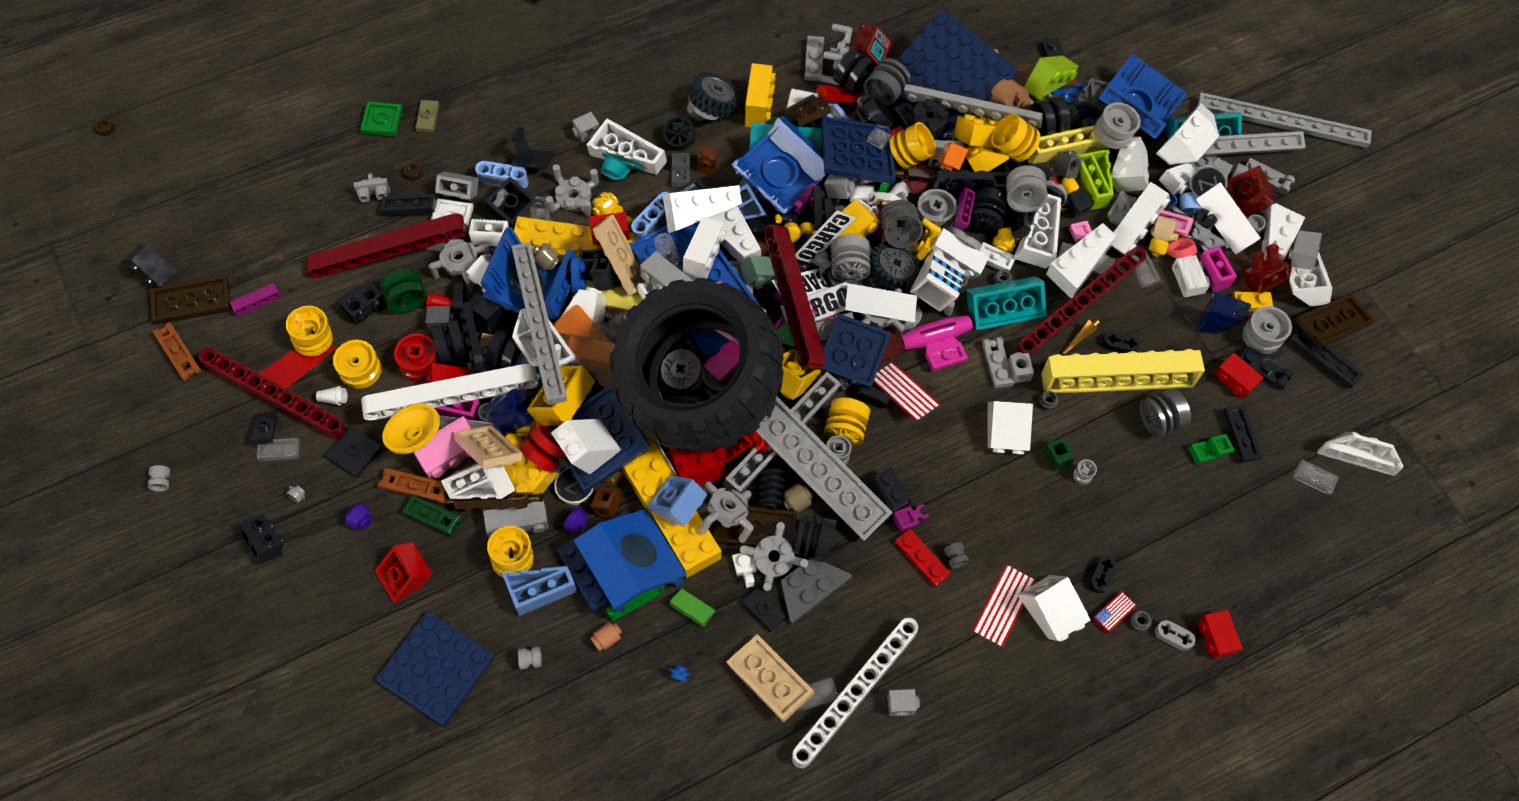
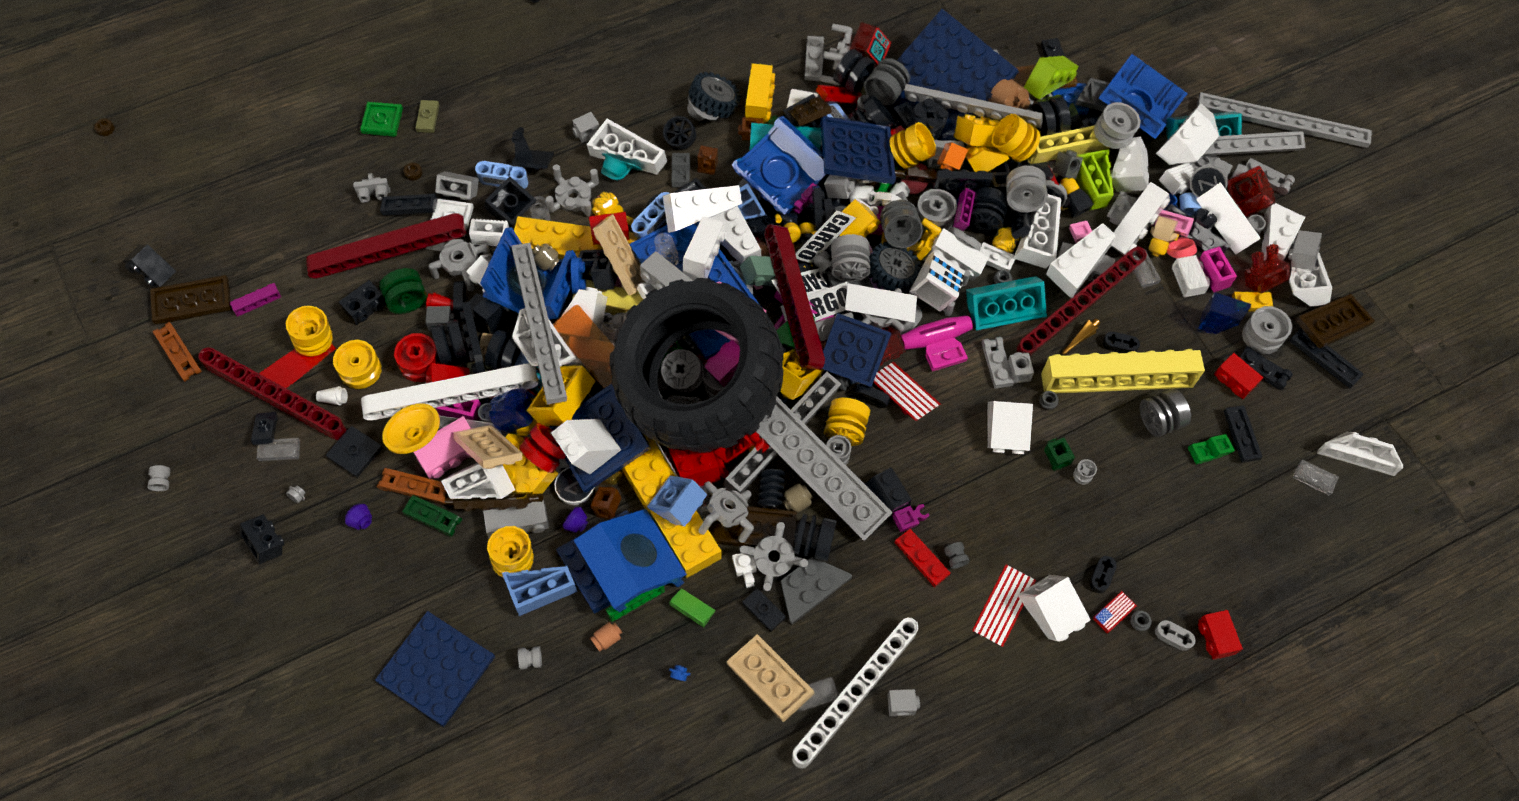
red slope [374,542,433,603] -> none
clear plate [867,127,891,150] -> none
none -> reddish brown brick [738,117,763,140]

